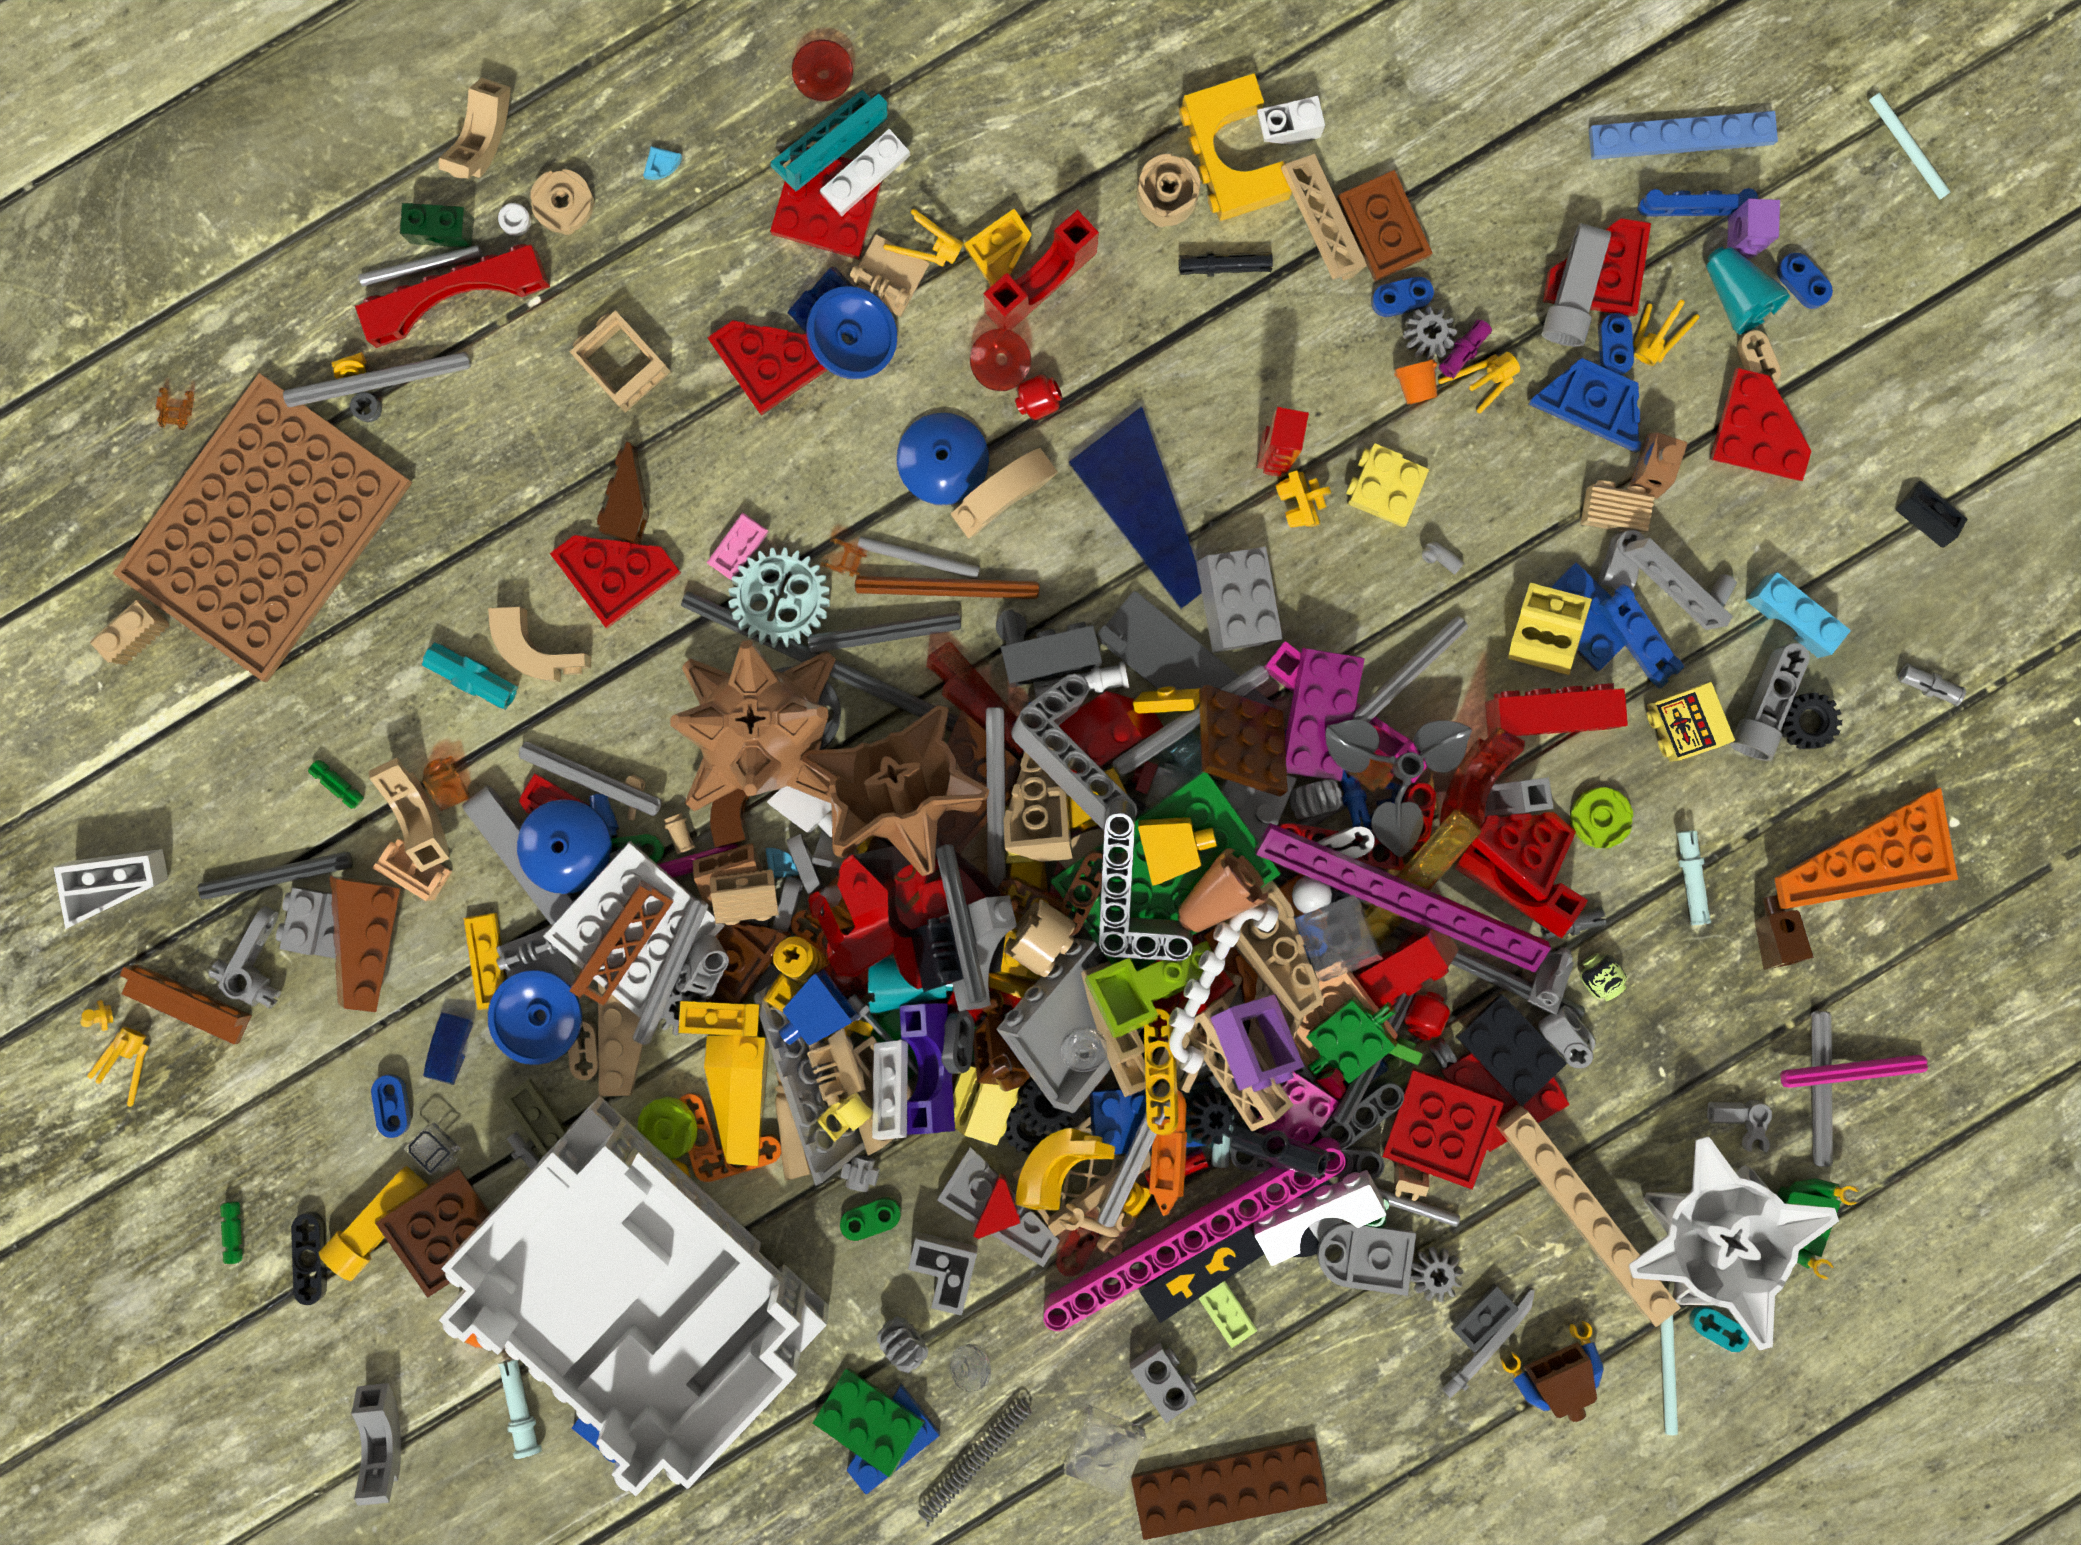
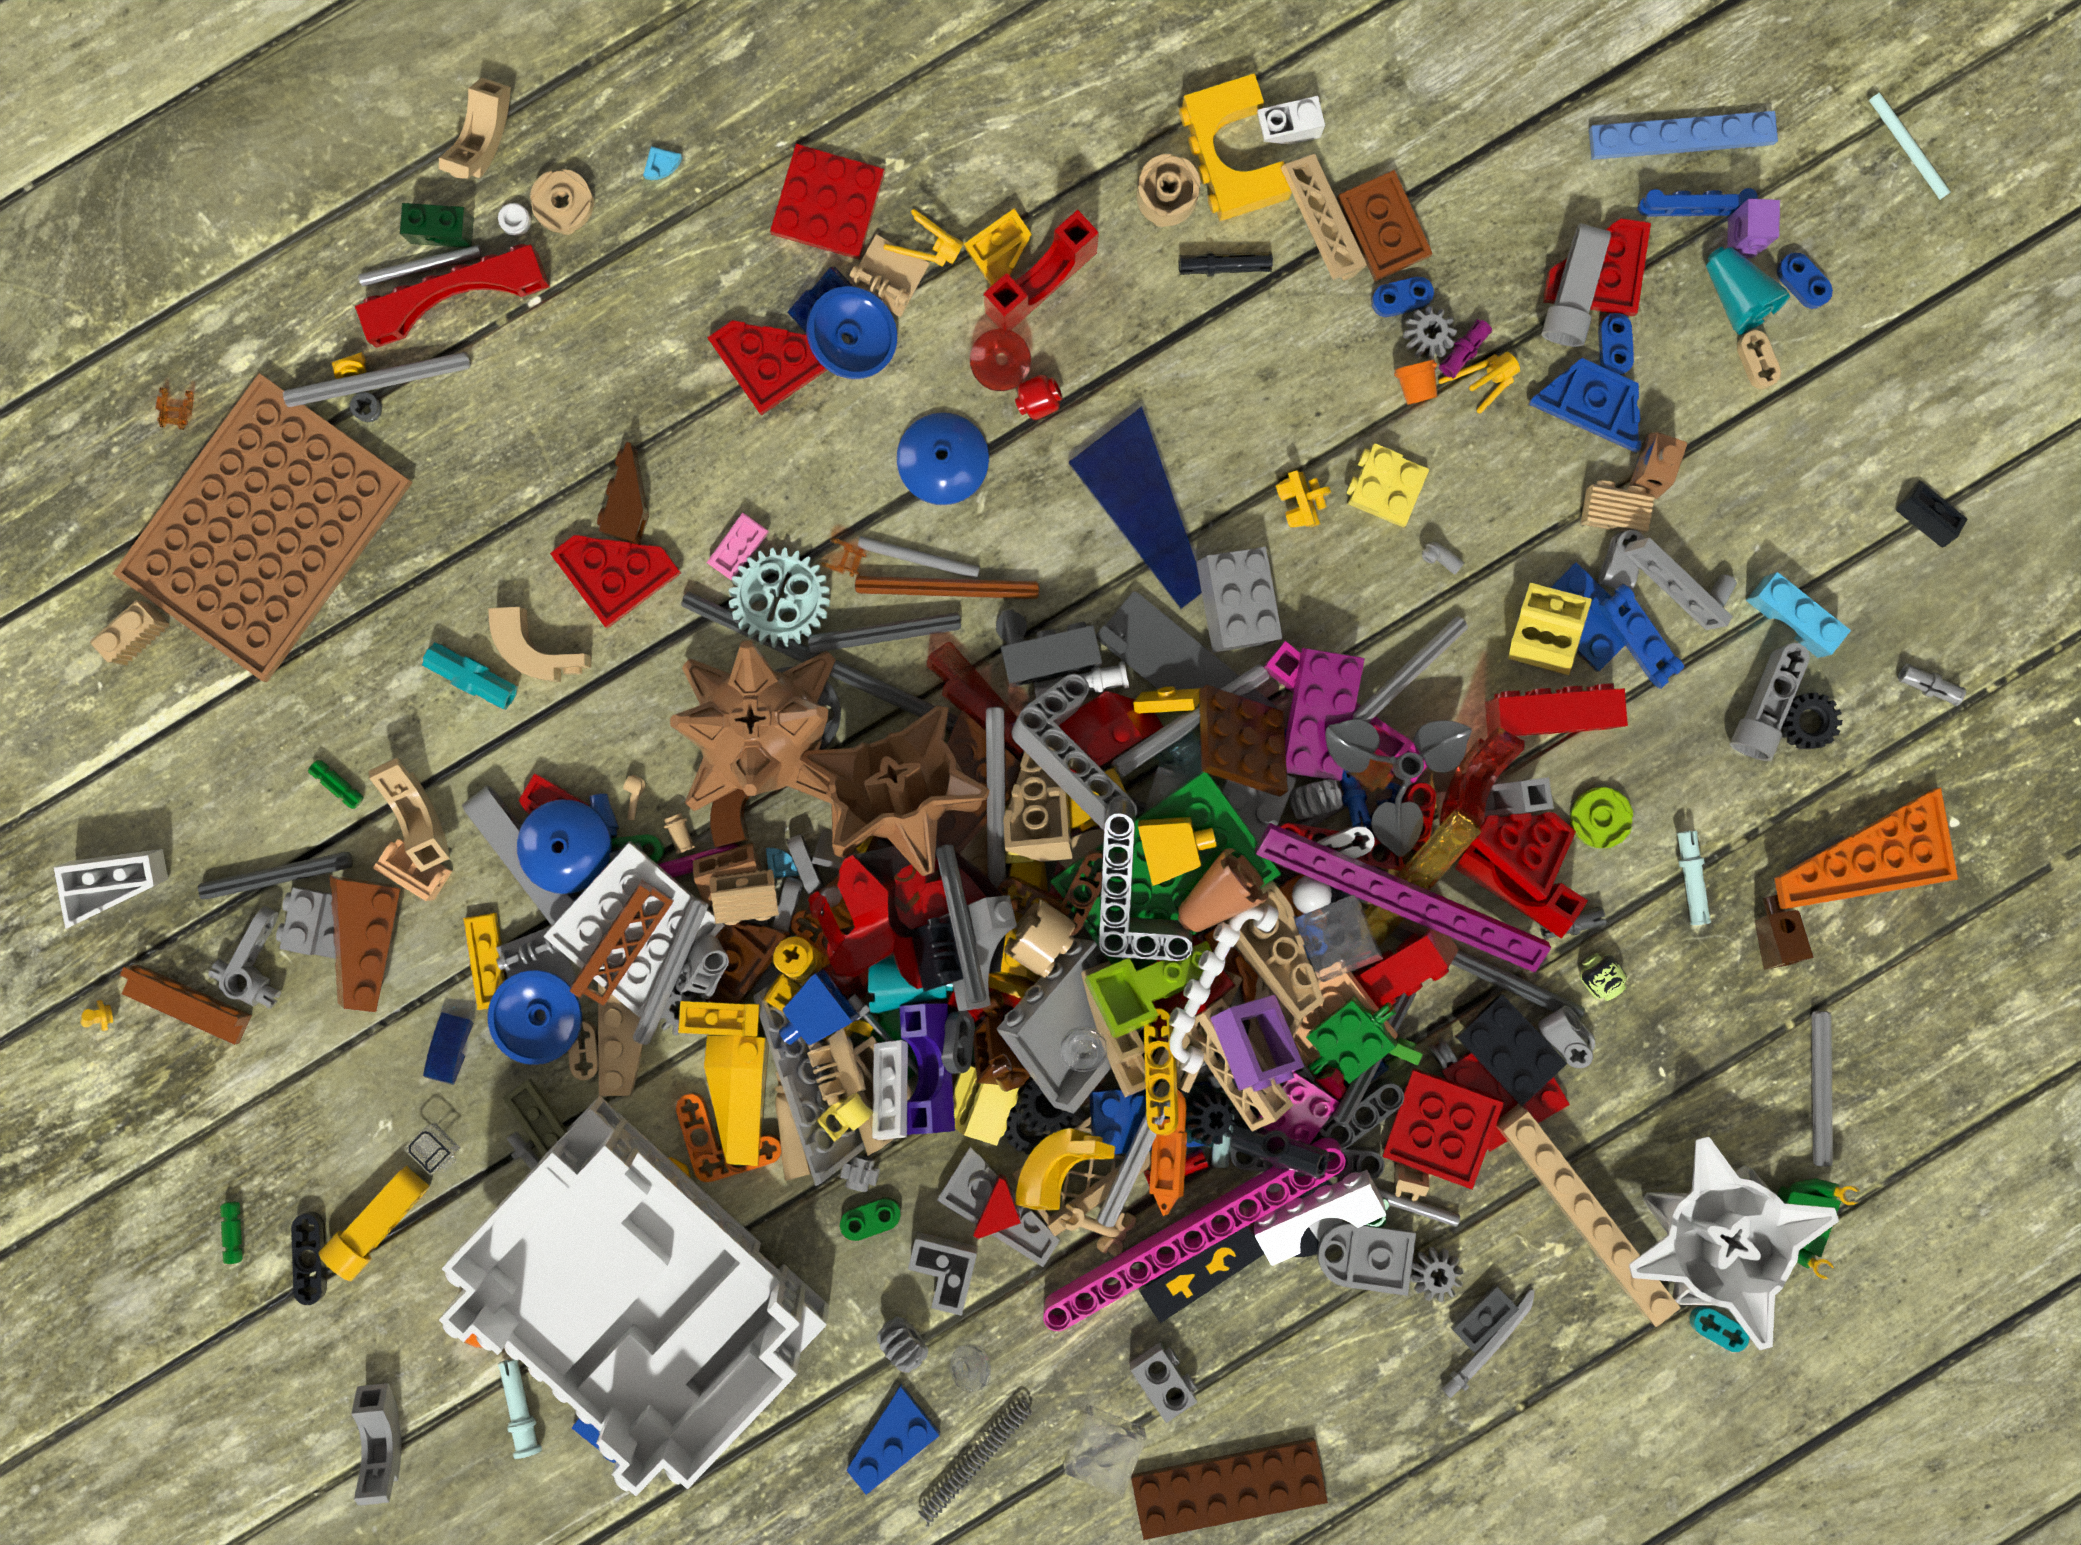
yellow plant [87,1027,149,1107] -> none
blue plate [371,1074,411,1138] -> none
reddish brown plate [375,1166,491,1298] -> none
clear orange bracket [422,756,469,811] -> none
light grey axle [519,742,662,816] -> none
tan window [569,310,670,413] -> none
lime tile [637,1097,697,1160] -> none
white torso [767,786,832,838] -> none
teal fence [770,90,887,191] -> none
clear red dish [792,39,853,101] -> none
green plate [813,1368,925,1477] -> none
white plate [820,129,911,217] -> none
tan arch [951,448,1058,539] -> none
clear red beam [1056,1227,1099,1277] -> none
yellow plate [1122,1182,1151,1218] -> none
red plate [1132,761,1158,795] -> none
yellowish green plate [1199,1281,1257,1348] -> none
red arch [1256,407,1309,476] -> none
red head [1404,992,1450,1041] -> none
reddish brown torso [1501,1321,1604,1422] -> none
light grey hinge [1528,947,1574,1015] -> none
yellow plant [1633,299,1700,366] -> none
light yellow piece [1646,682,1735,762] -> none
light aqua bar [1660,1315,1678,1435] -> none
light grey bar [1707,1100,1772,1152] -> none
red plate [1709,368,1812,481] -> none
dark pink axle [1780,1055,1928,1088] -> none

